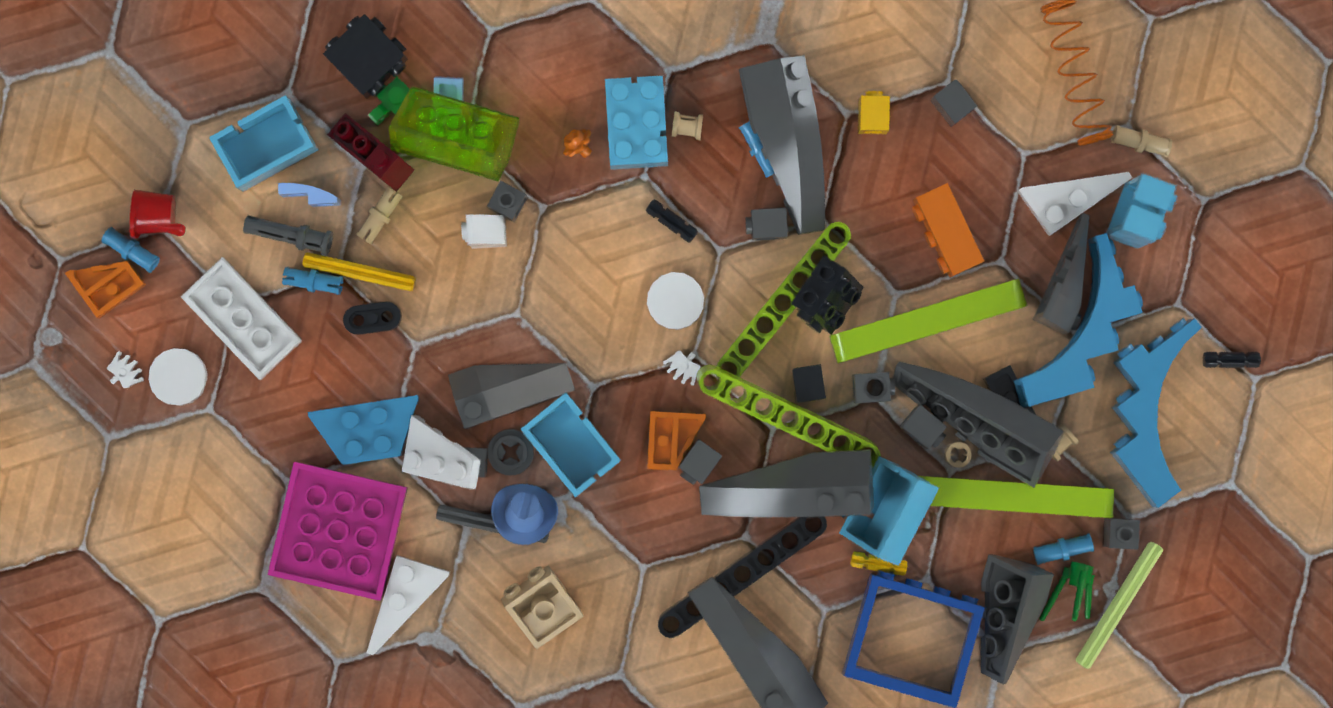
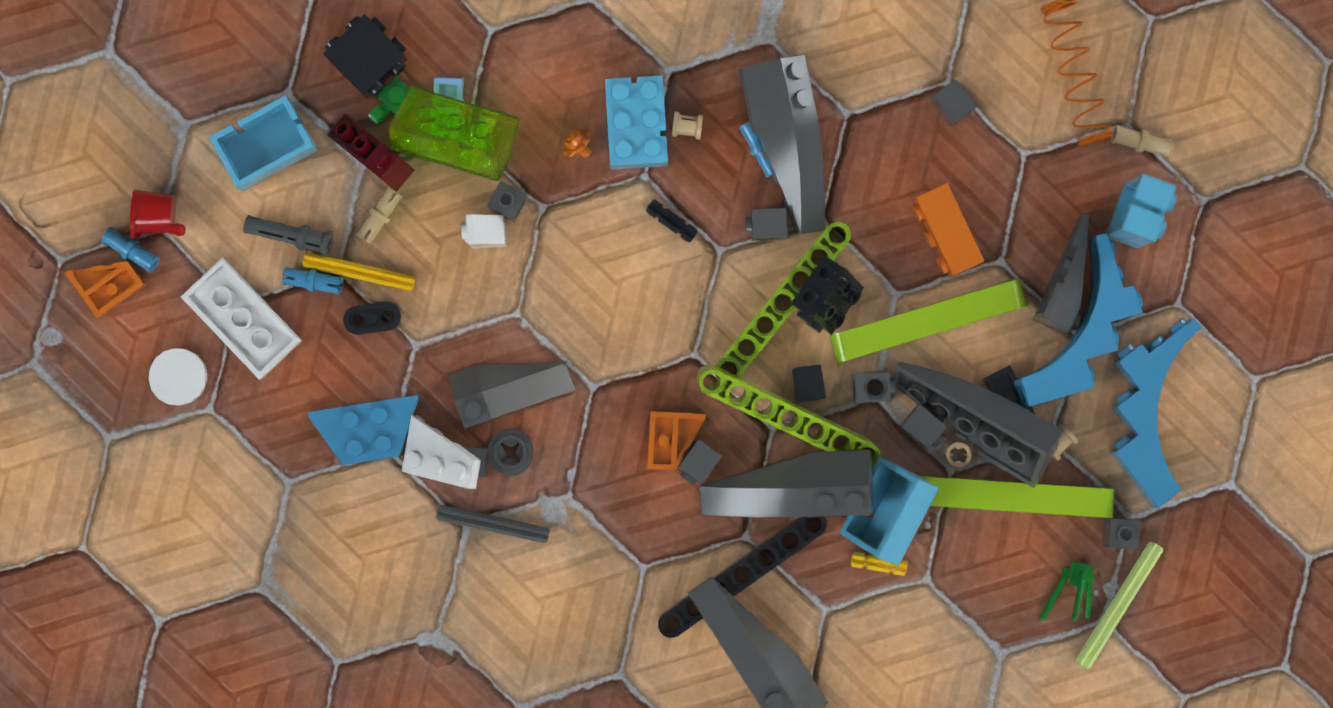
white piece [107,351,144,388] -> none
dark pink plate [268,462,408,601] -> none
light blue slope [278,183,341,207] -> none
white wing [367,555,450,655] -> none
medium blue hat [491,484,558,545] -> none
tan plate [501,565,584,650] -> none
medium azure piece [521,393,621,497] -> none
white tile [647,272,704,330] -> none
white piece [663,351,700,386] -> none
blue window [842,570,985,708] -> none
yellow brick [858,91,890,134] -> none
dark grey wedge [981,554,1054,684] -> none
white wing [1017,172,1133,236] -> none
dark azure pin [1033,533,1094,565] -> none
black axle [1203,352,1261,368] -> none

